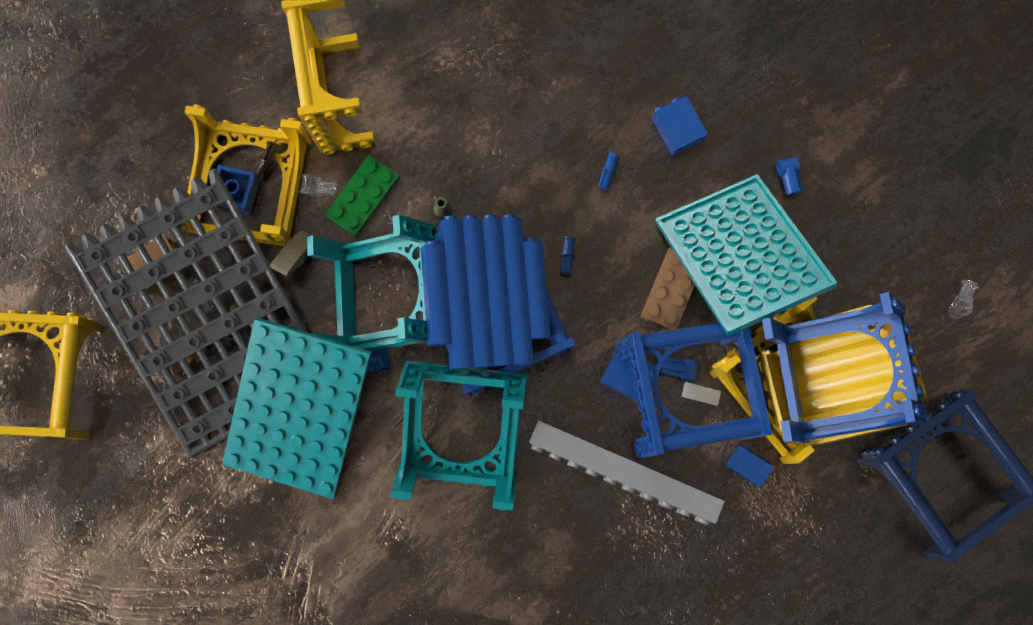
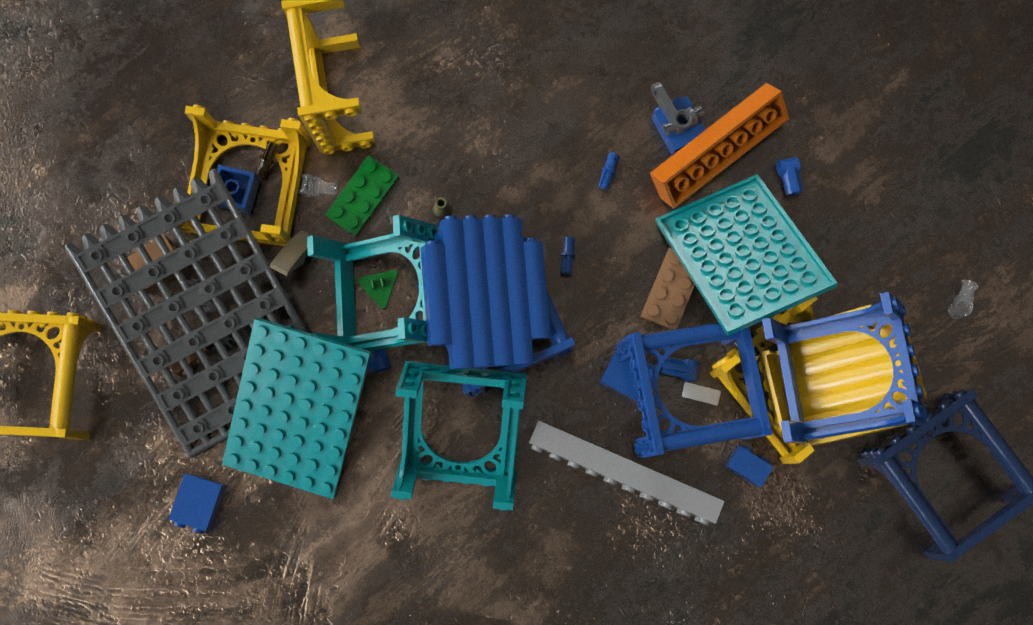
none -> blue brick [168,473,227,534]
none -> green piece [357,270,398,310]
none -> orange brick [650,83,789,209]
none -> dark grey piece [651,82,705,136]

